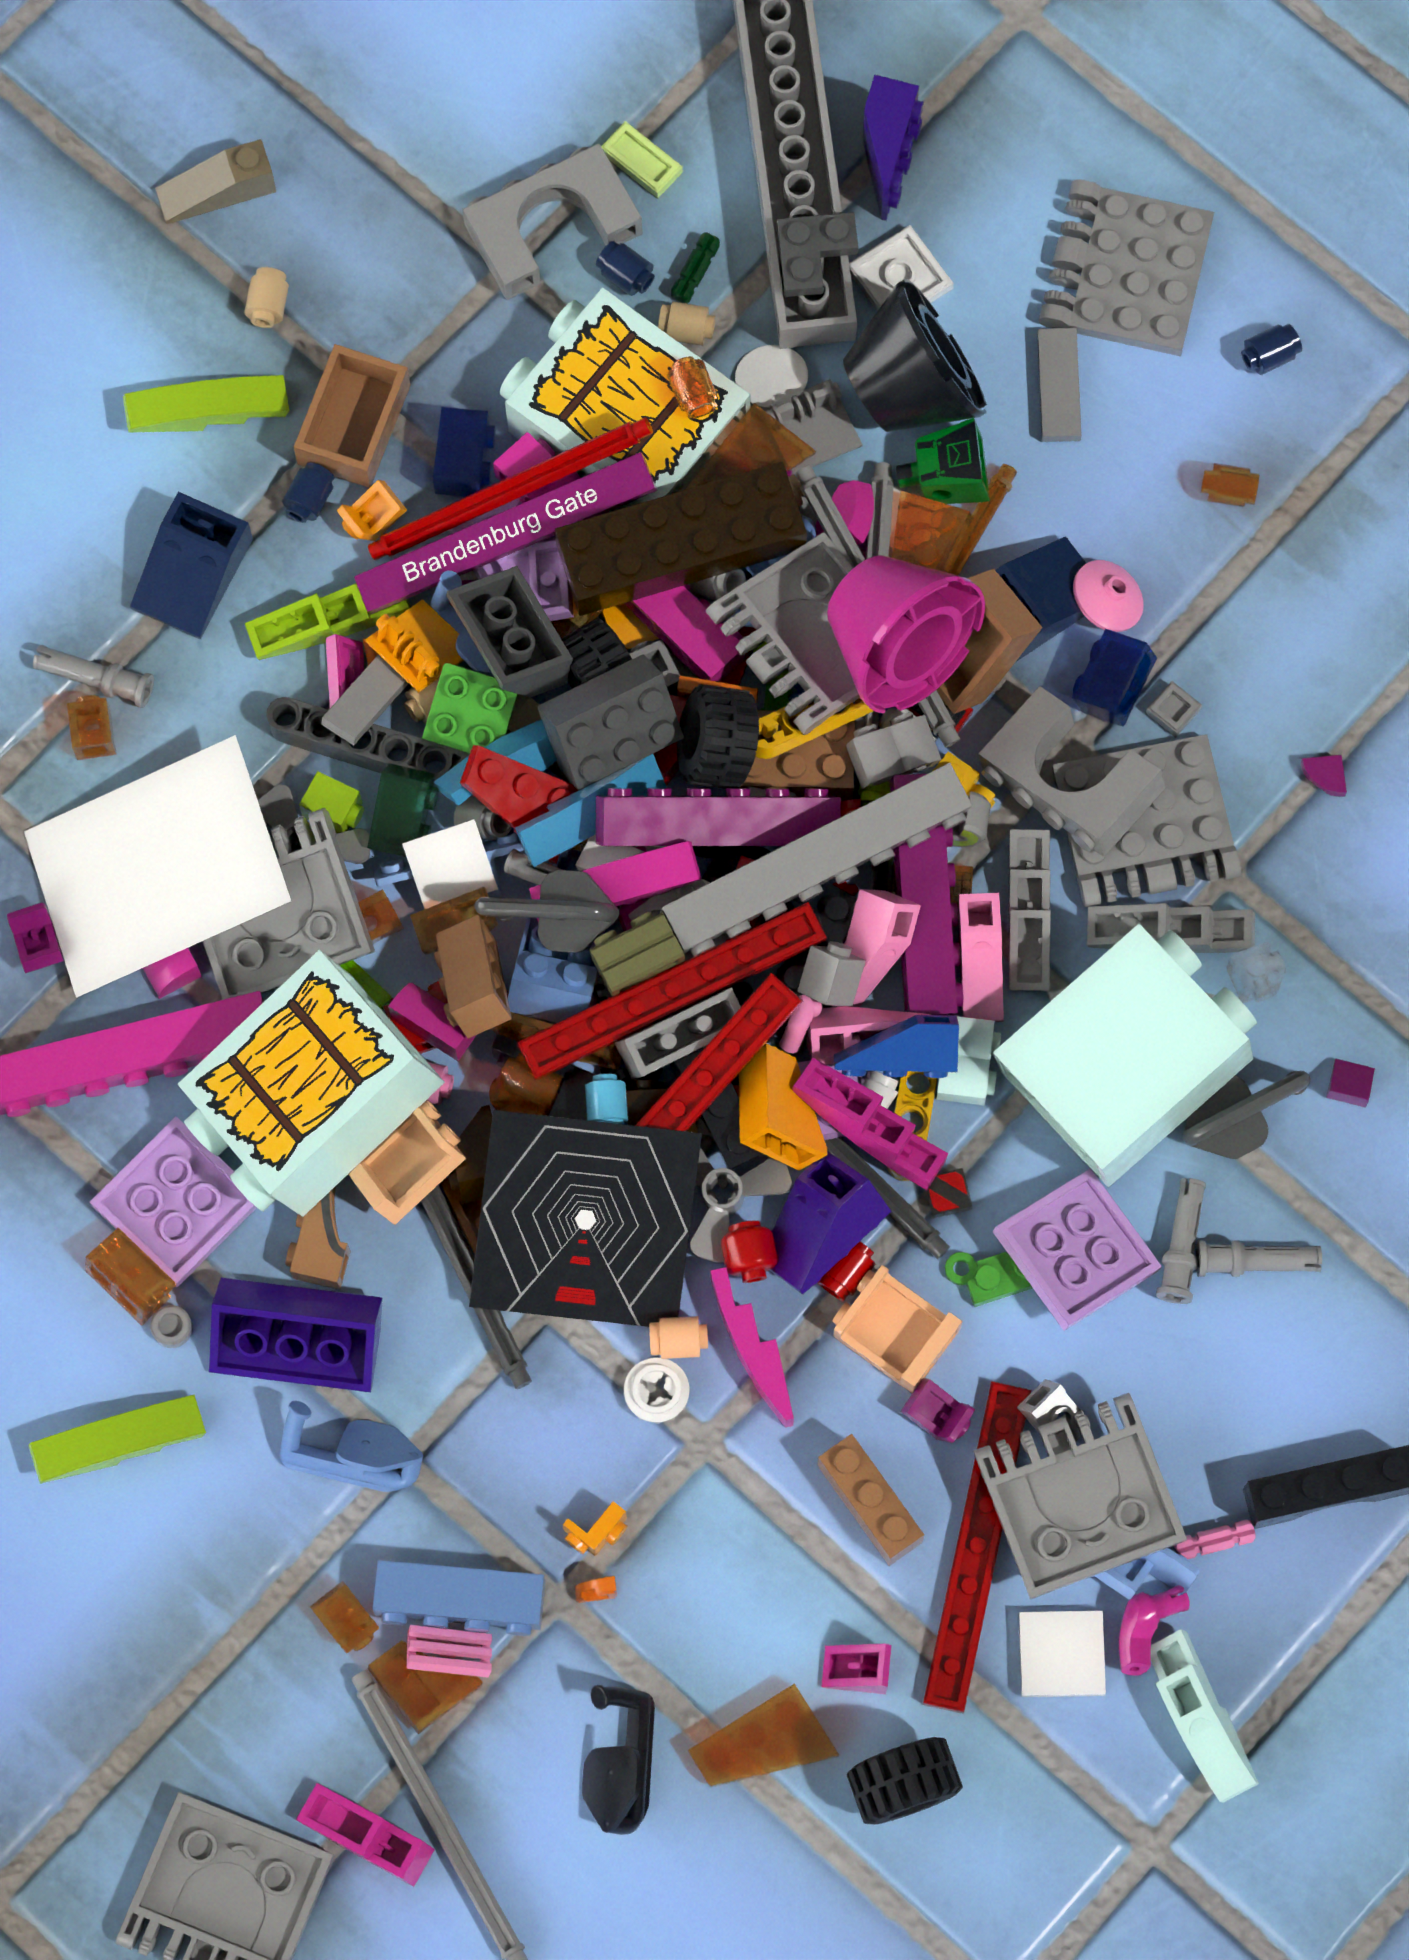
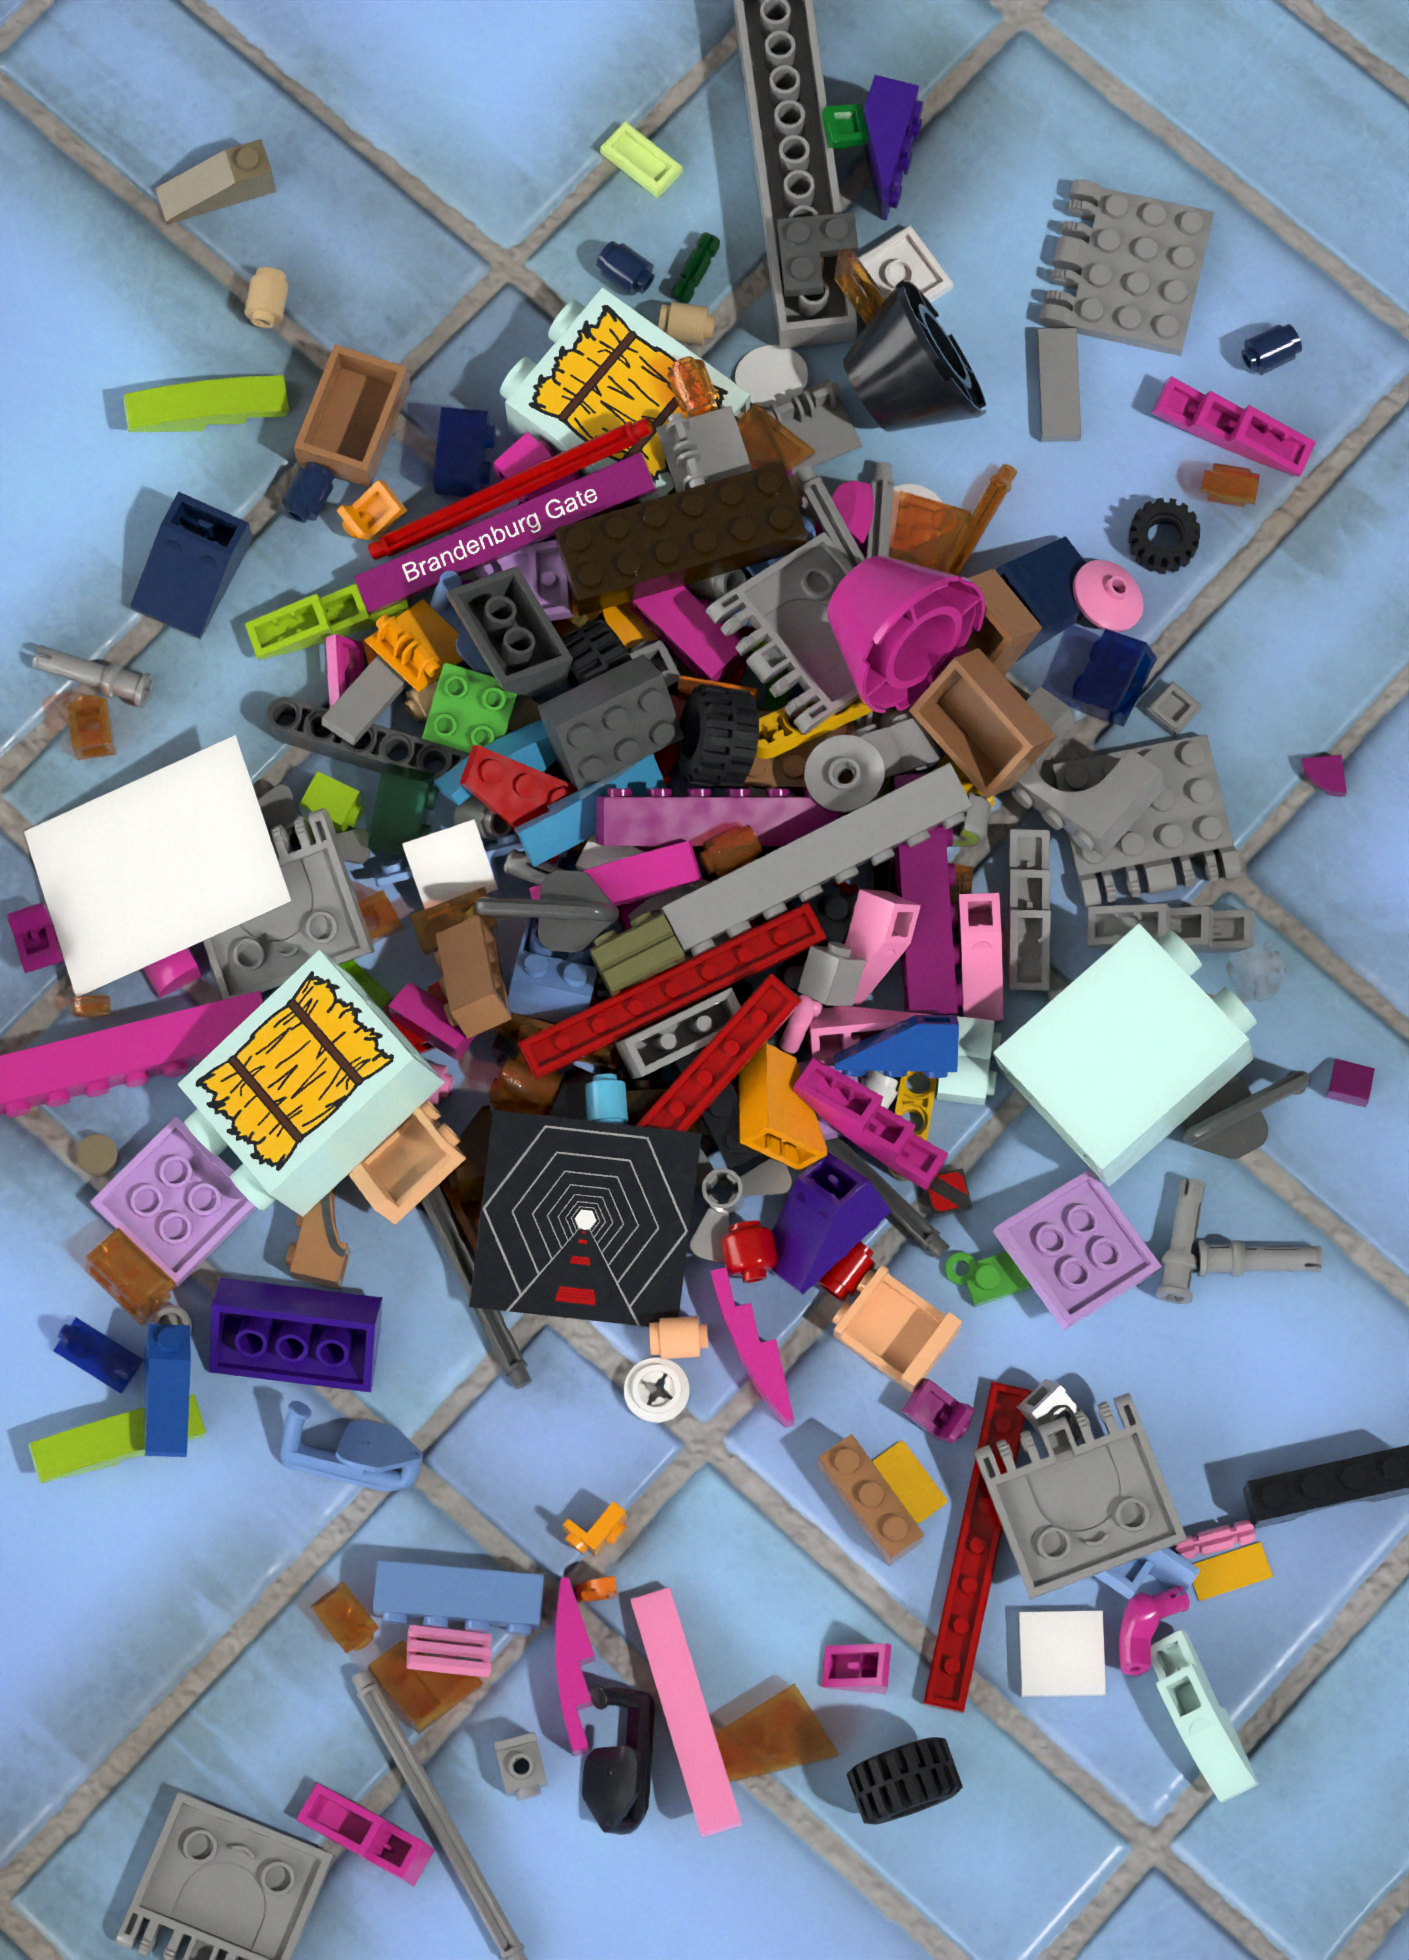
light grey arch [463,144,643,300] -> none
green torso [896,418,990,505] -> none
none -> clear blue hinge [53,1317,144,1394]
none -> clear orange tile [70,995,111,1018]
none -> dark tan tile [77,1134,119,1177]
none -> blue slope [144,1324,191,1457]
none -> light grey brick [494,1732,548,1801]
none -> dark pink slope [555,1577,595,1756]
none -> bright pink tile [630,1587,742,1837]
none -> light grey hinge [656,406,752,492]
none -> clear orange brick [699,824,762,878]
none -> light grey dish [804,735,885,813]
none -> green tile [821,104,869,150]
none -> clear orange tile [834,248,886,325]
none -> yellow sticker [873,1441,947,1523]
none -> medium nougat piece [909,648,1057,799]
none -> black tyre [1128,498,1200,574]
none -> dark pink slope [1151,376,1316,477]
none -> yellow sticker [1193,1542,1273,1601]

